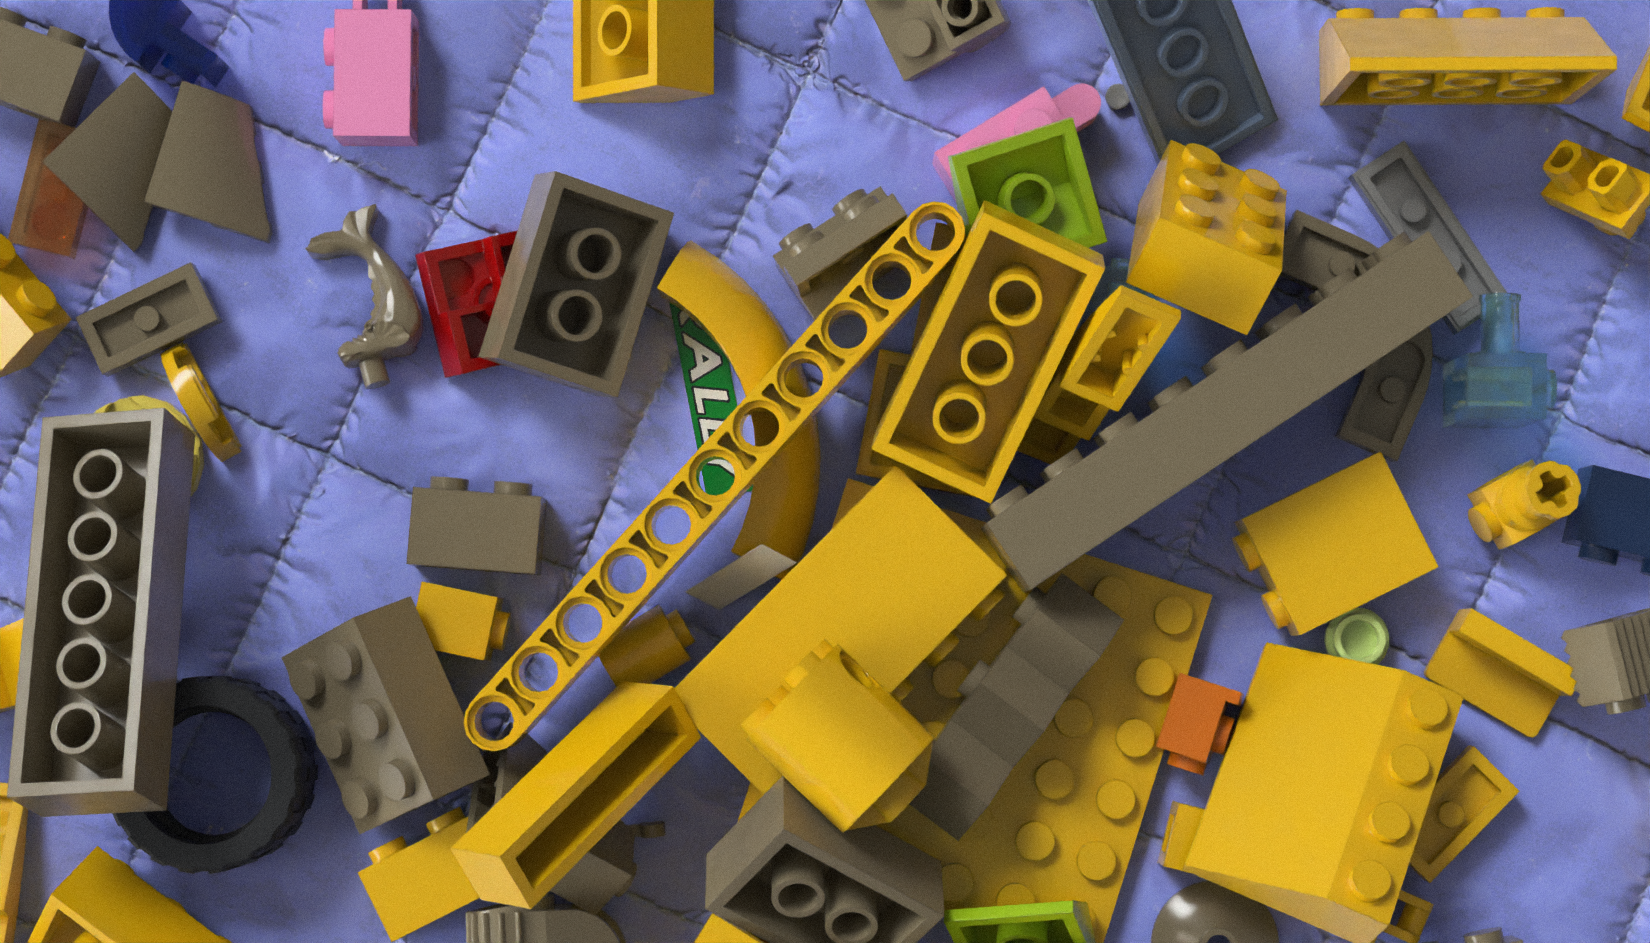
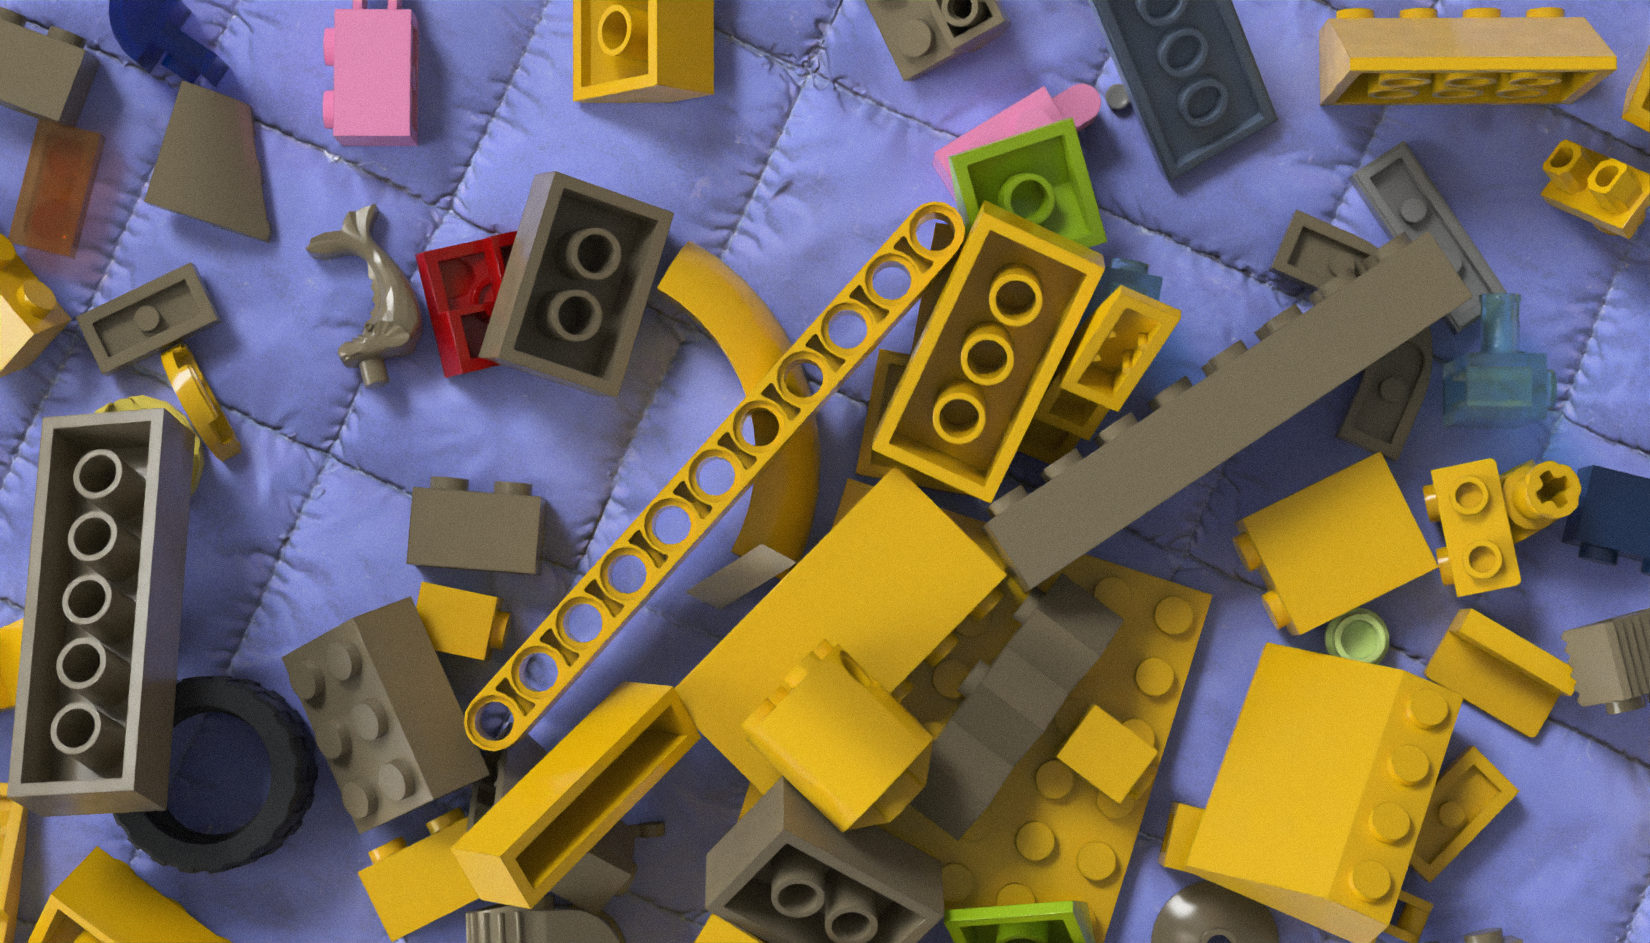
dark tan slope [42,72,172,252] -> none
yellow brick [598,605,696,687] -> none
sticker [669,302,753,495] -> none
dark tan brick [773,186,907,320] -> none
yellow brick [1126,140,1287,335] -> none
orange brick [1156,673,1245,776] -> none
none -> yellow brick [1052,704,1159,804]
none -> yellow bracket [1423,458,1521,597]

